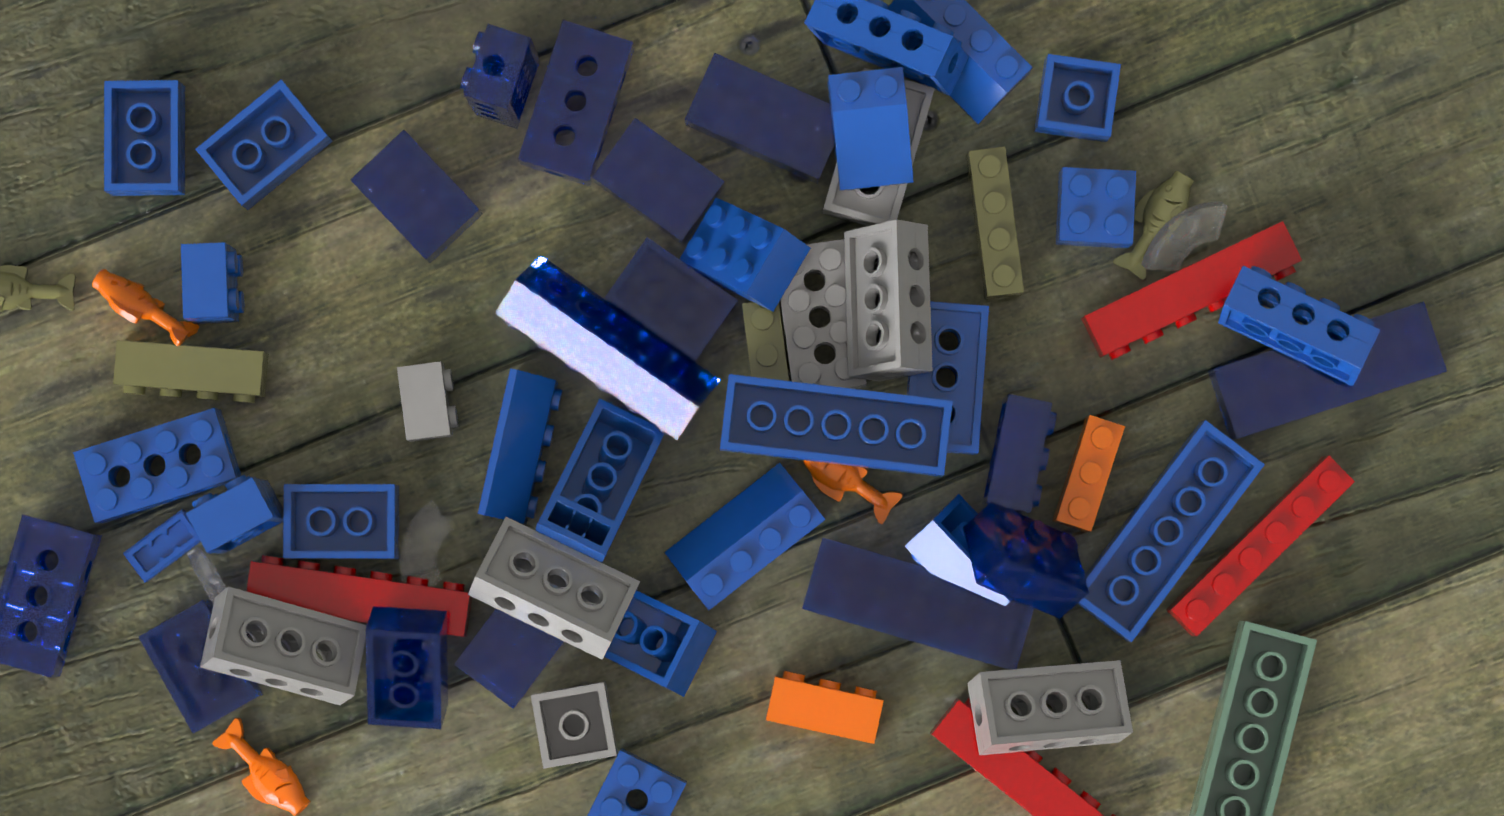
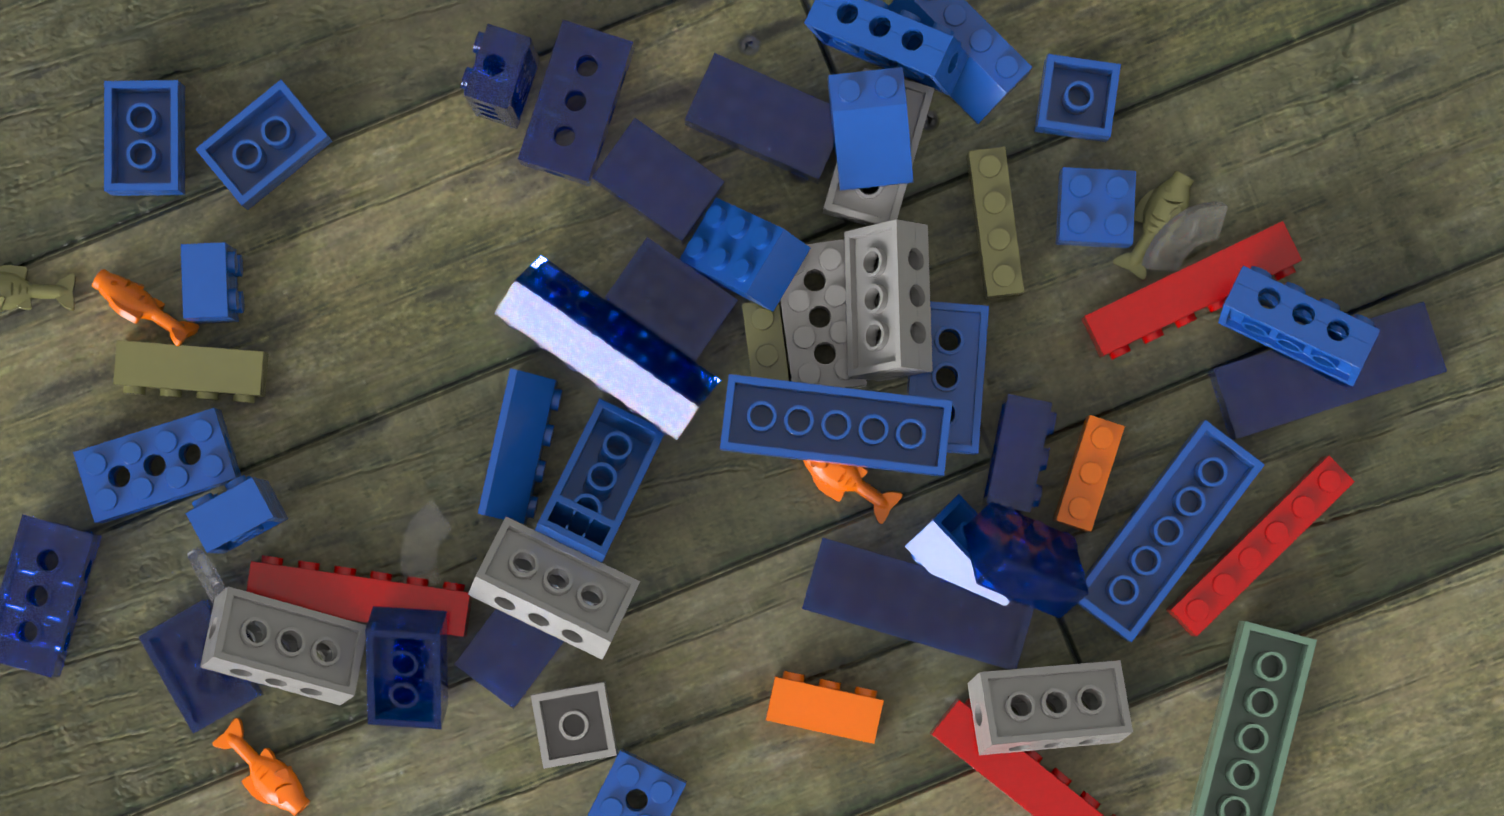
blue plate [123,509,201,583] -> none
blue brick [283,484,399,559] -> none
clear blue brick [351,130,483,263] -> none
light grey brick [397,361,459,442] -> none
blue slope [604,590,717,697] -> none
blue slope [664,463,825,610] -> none

